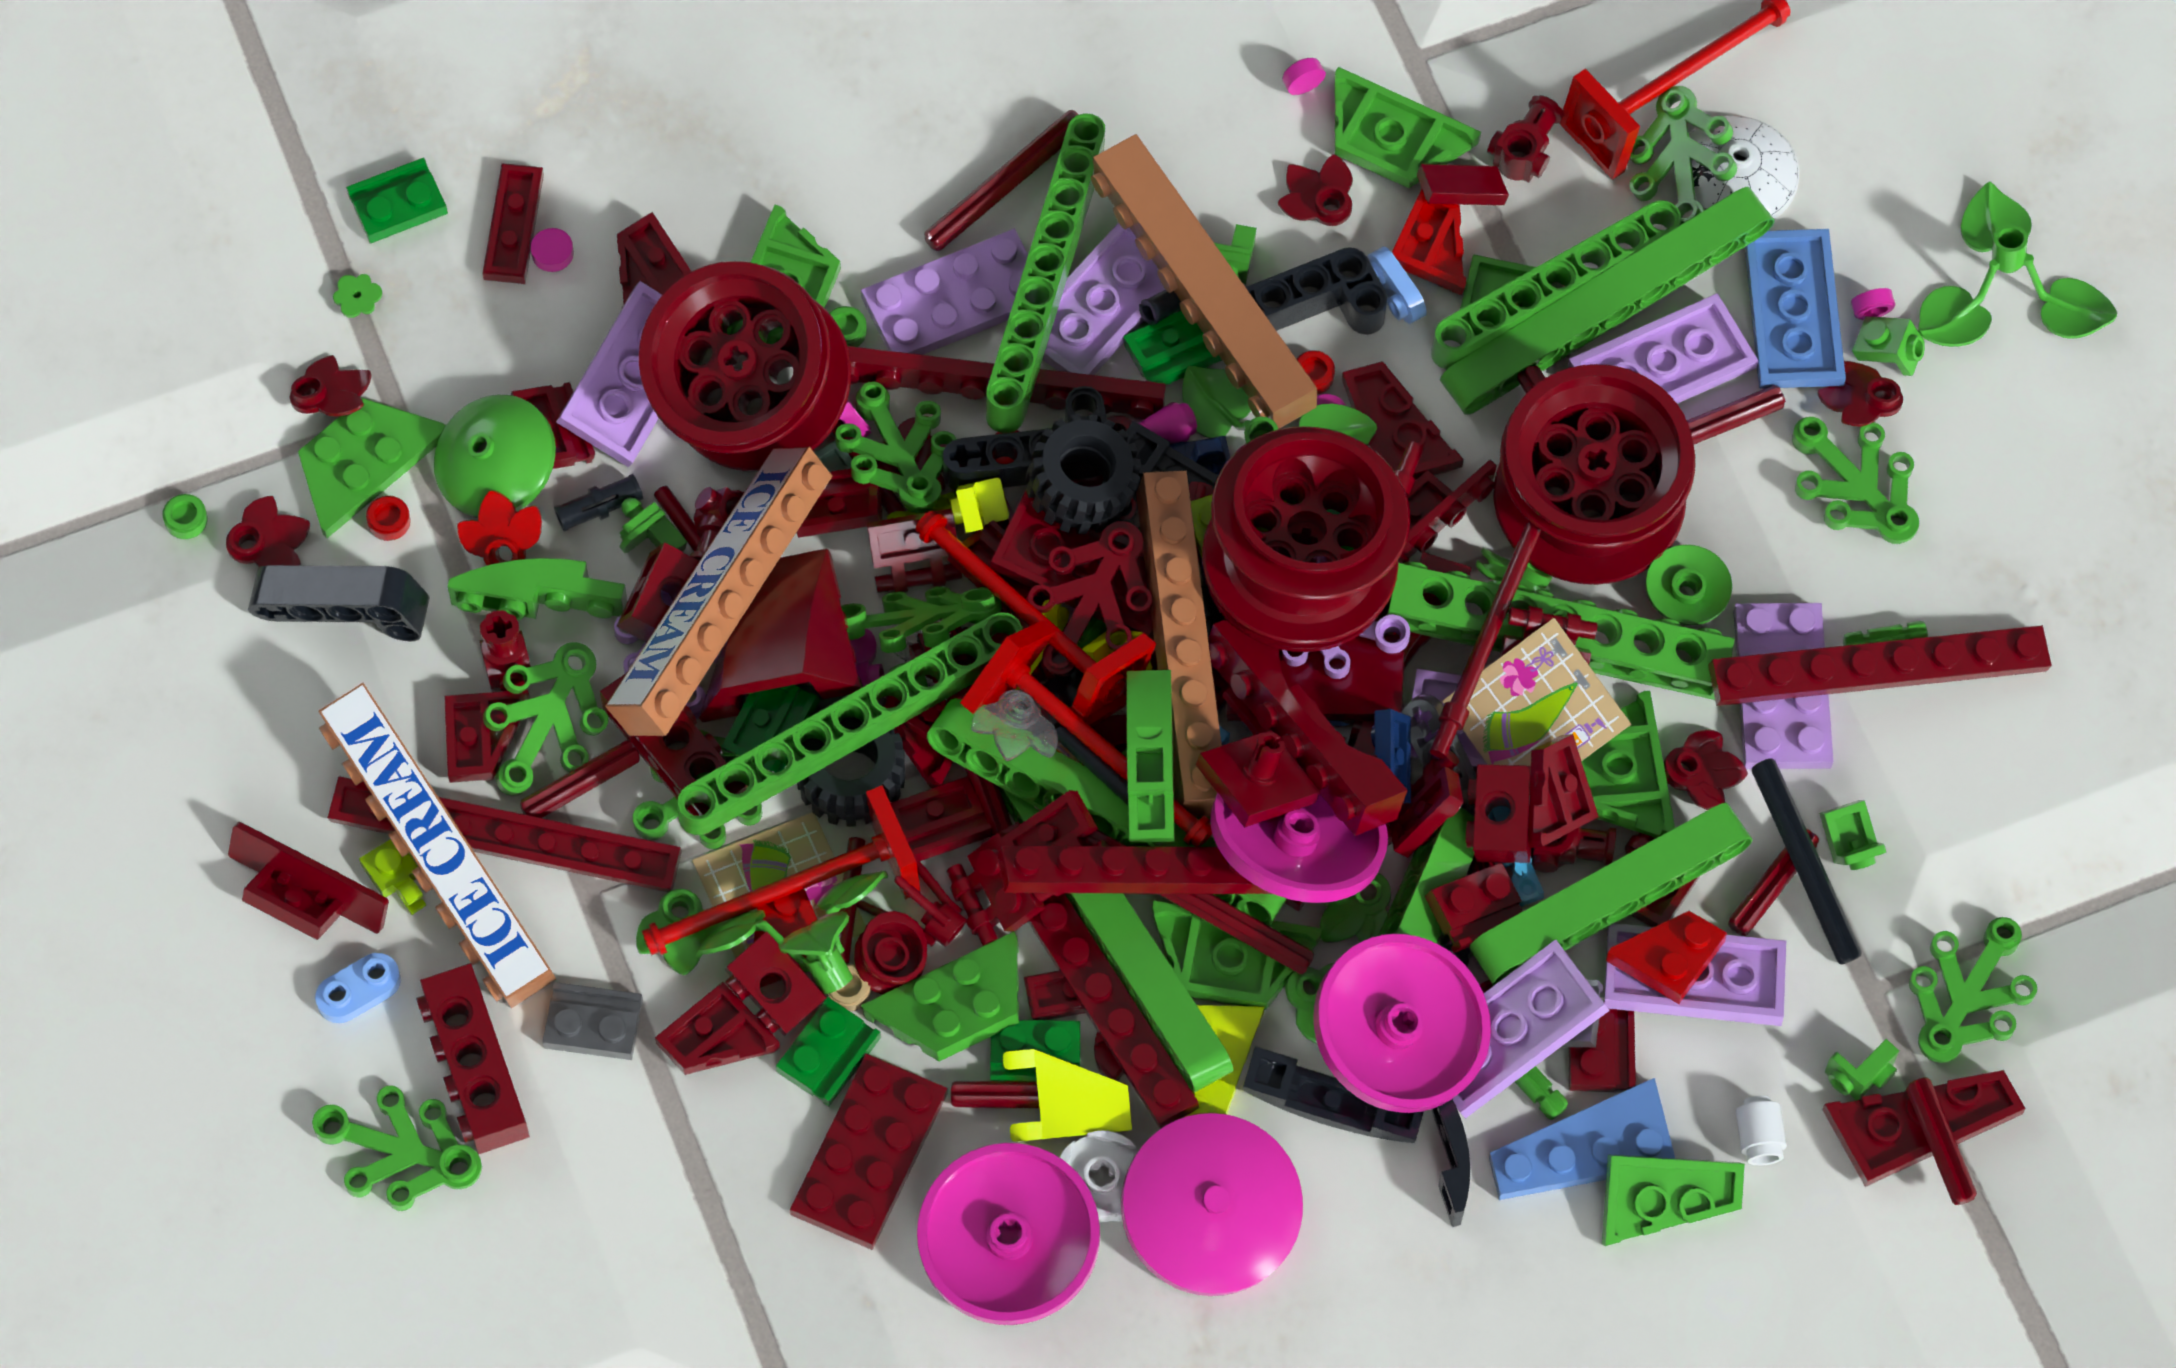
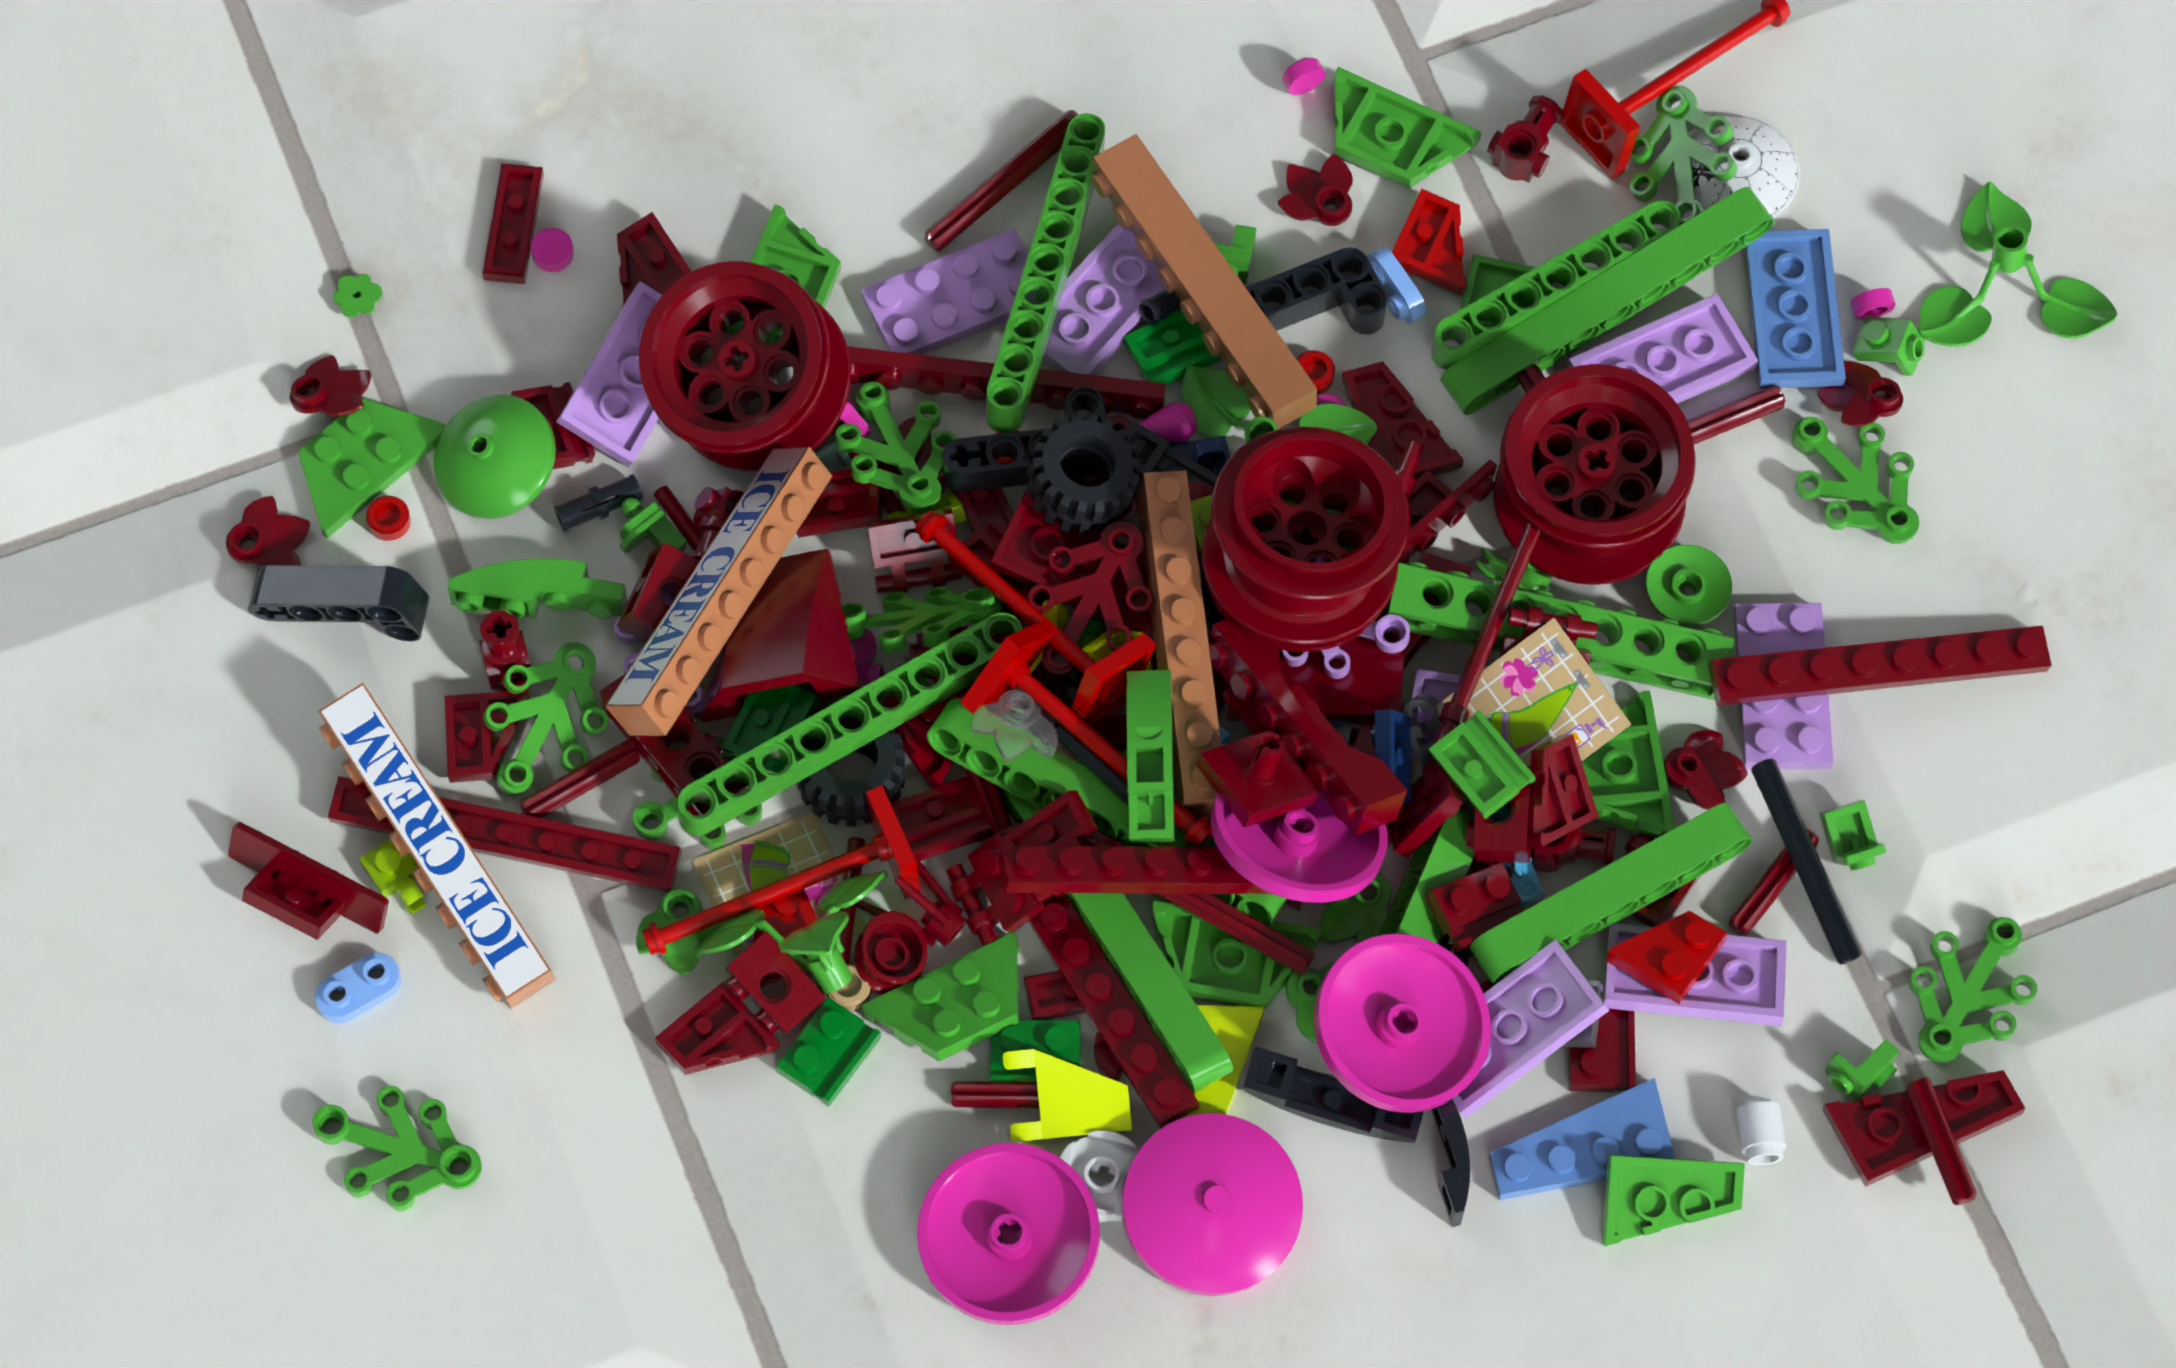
bright green tile [163,494,208,539] -> none
green plate [346,157,448,244] -> none
dark red brick [416,963,530,1155] -> none
red plate [457,490,542,566] -> none
flat silver plate [543,982,643,1060] -> none
dark red plate [790,1054,948,1250] -> none
bright green tile [829,306,867,347] -> none
neon yellow bracket [950,477,1009,533] -> none
dark red tile [1417,164,1509,205] -> none
bright green axle [1515,1066,1568,1120] -> none
bright green axle [1843,621,1928,646] -> none
none -> bright green plate [1429,710,1536,819]

